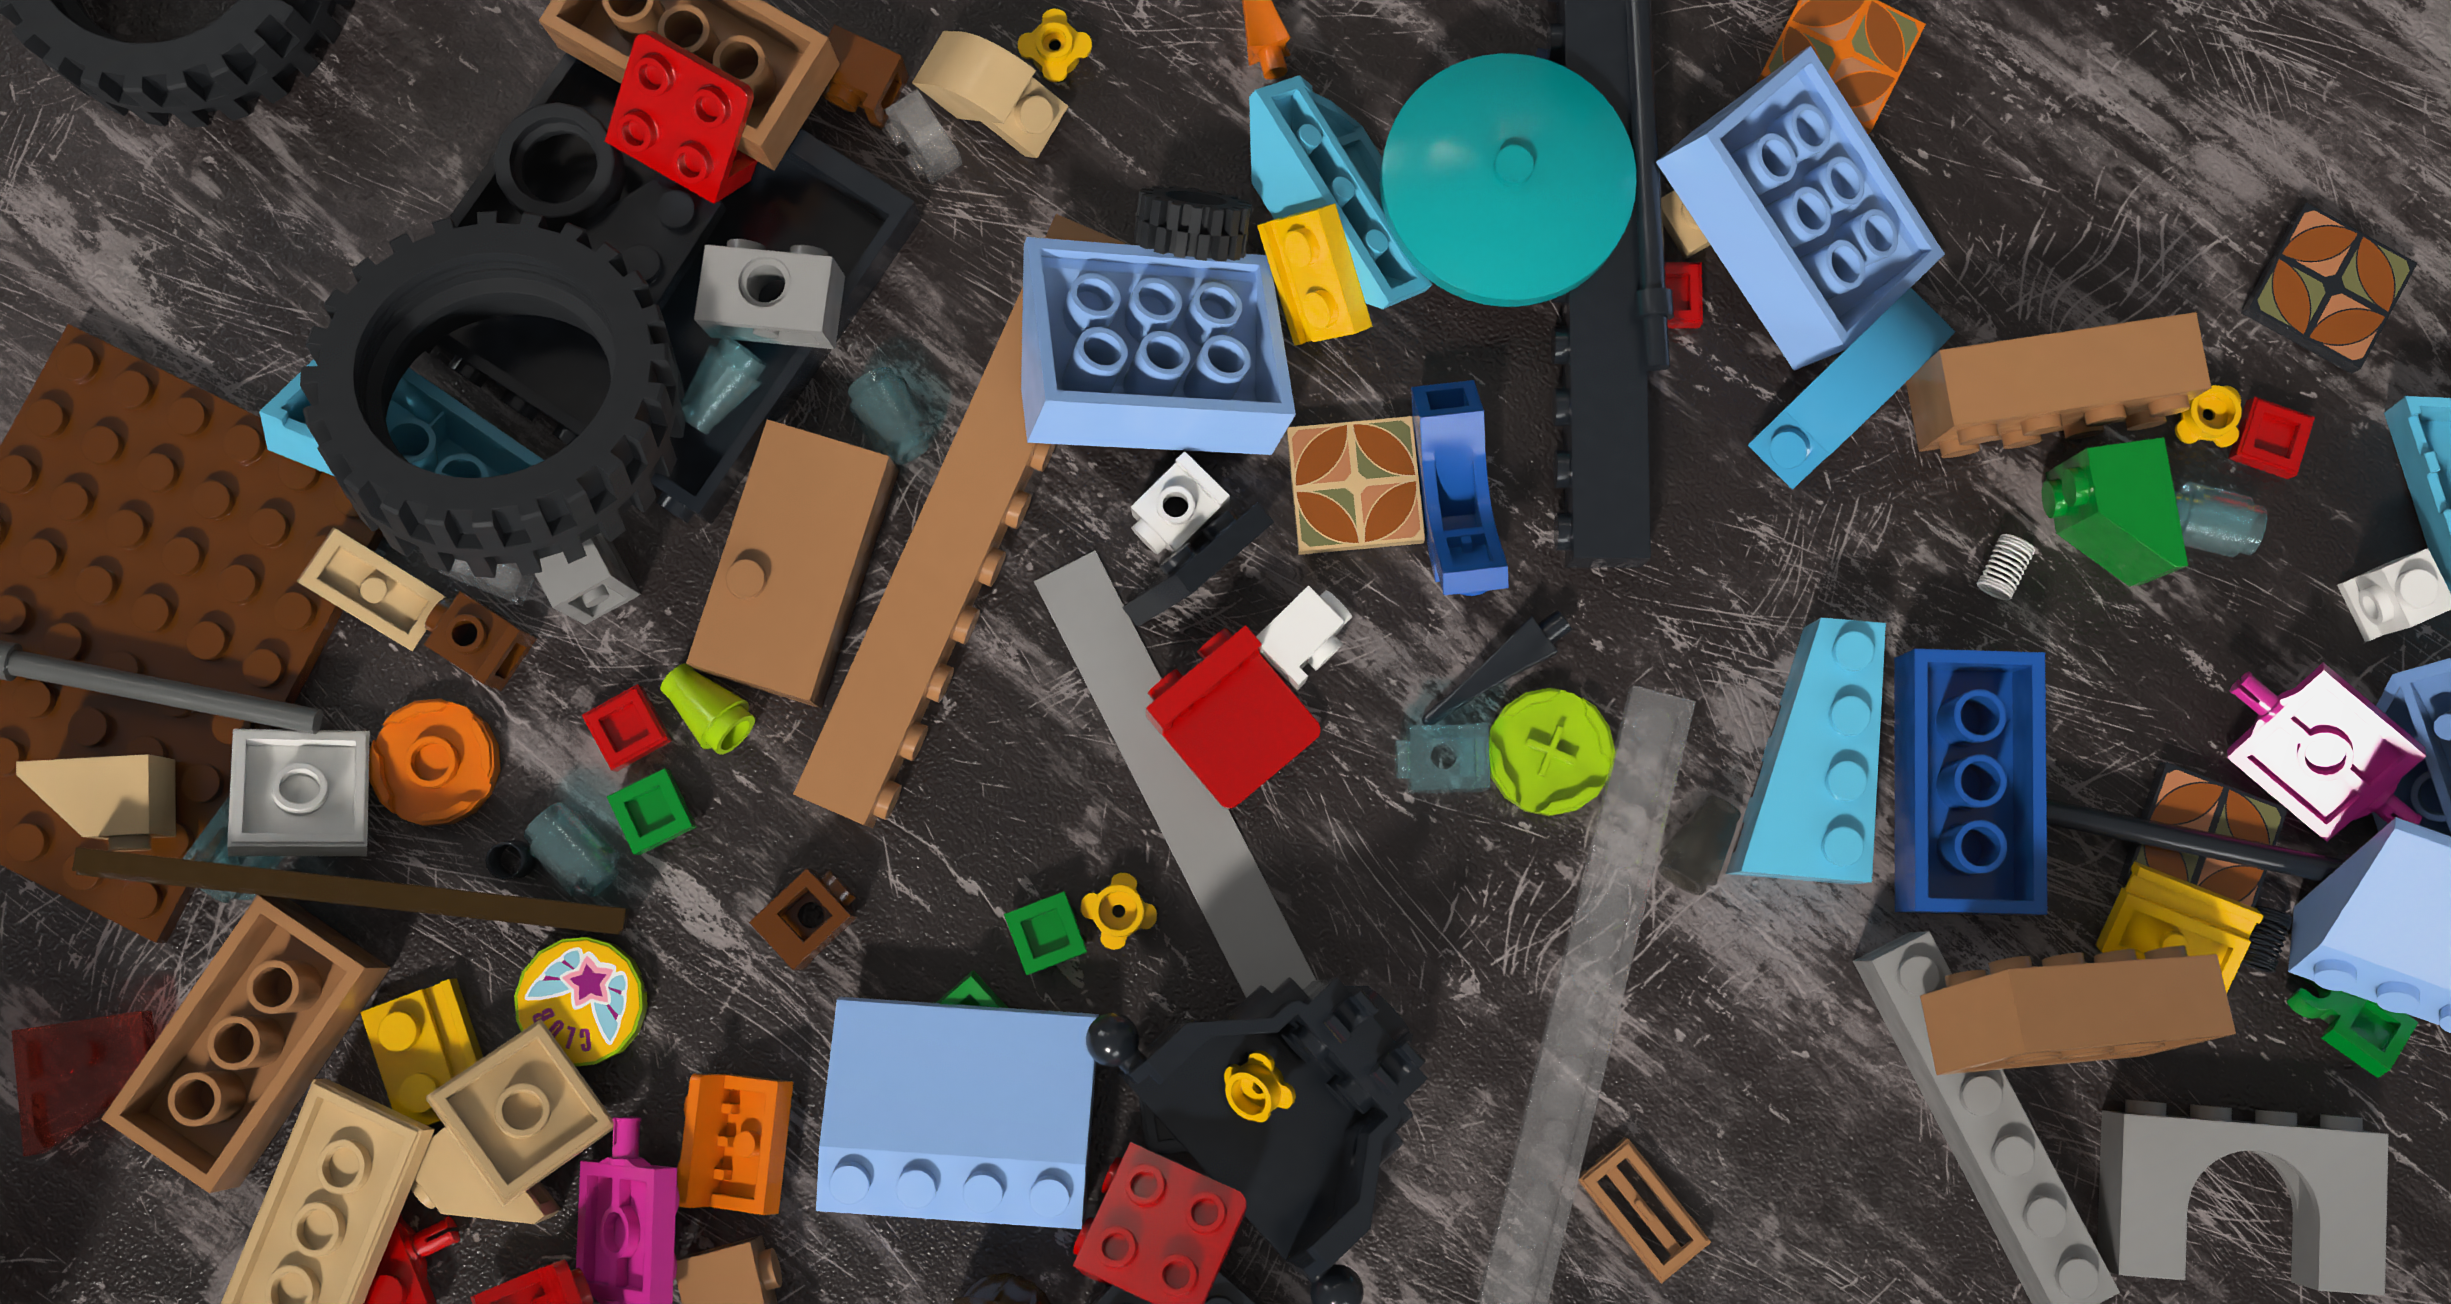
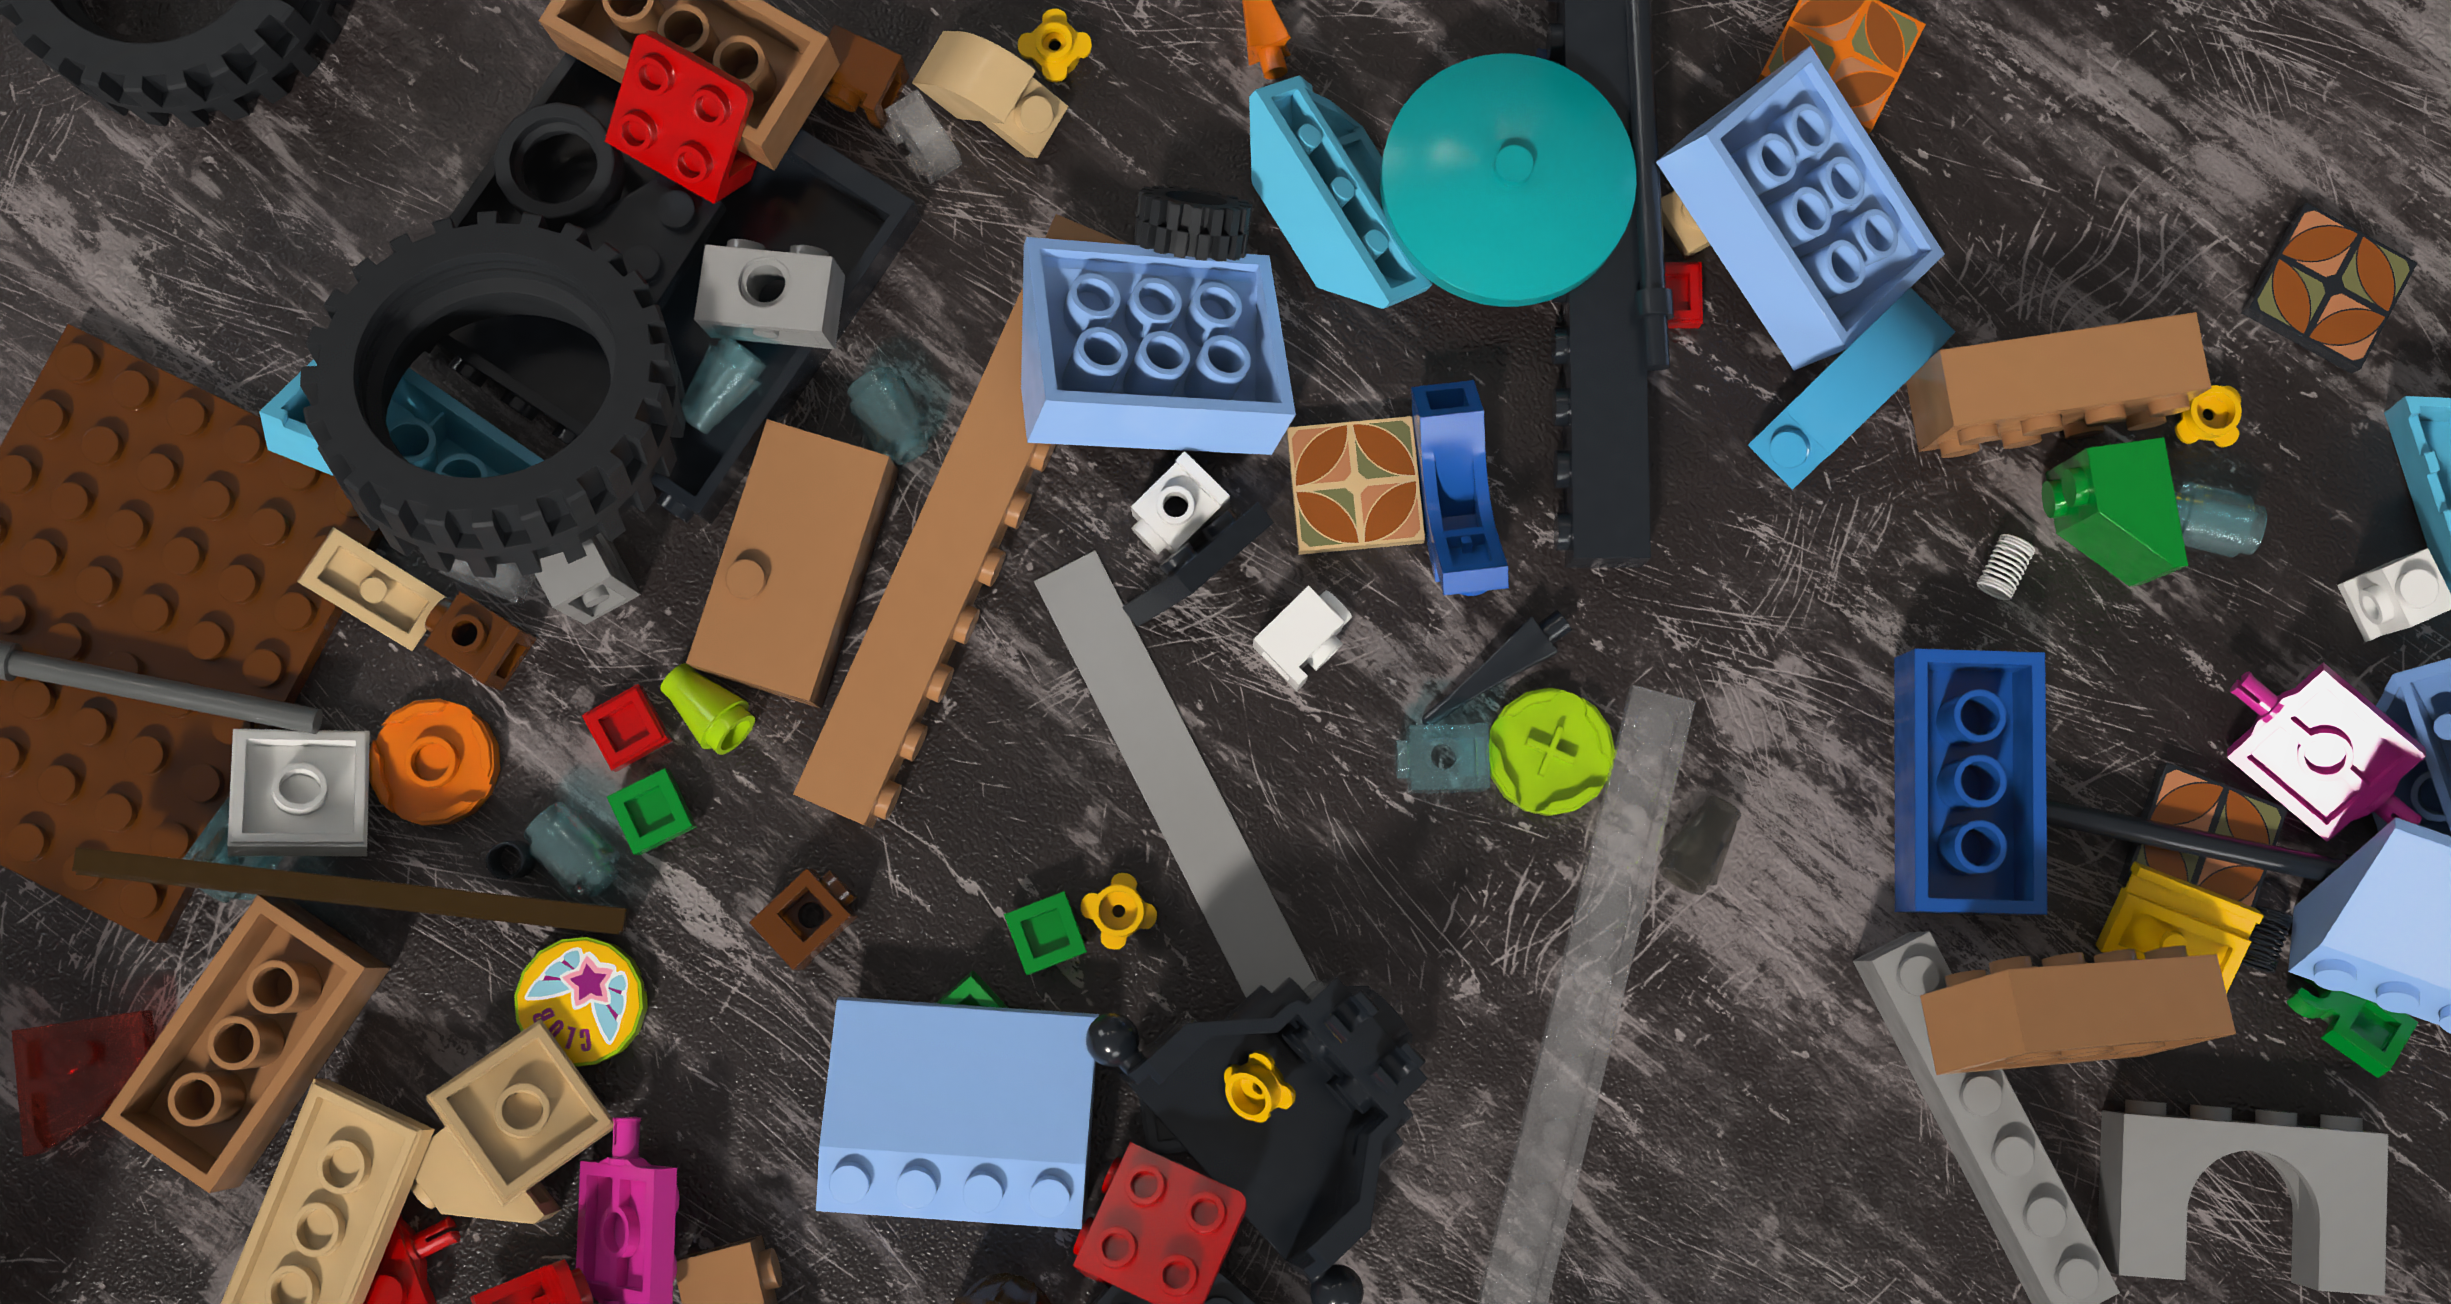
tan slope [16,754,176,851] -> none
yellow plate [360,979,483,1126] -> none
orange bracket [677,1073,794,1215] -> none
red bracket [1146,625,1320,809] -> none
yellow plate [1257,203,1373,346] -> none
medium nougat tile [1575,1137,1711,1284] -> none
medium azure wedge [1726,618,1886,885] -> none
red tile [2228,397,2315,479] -> none

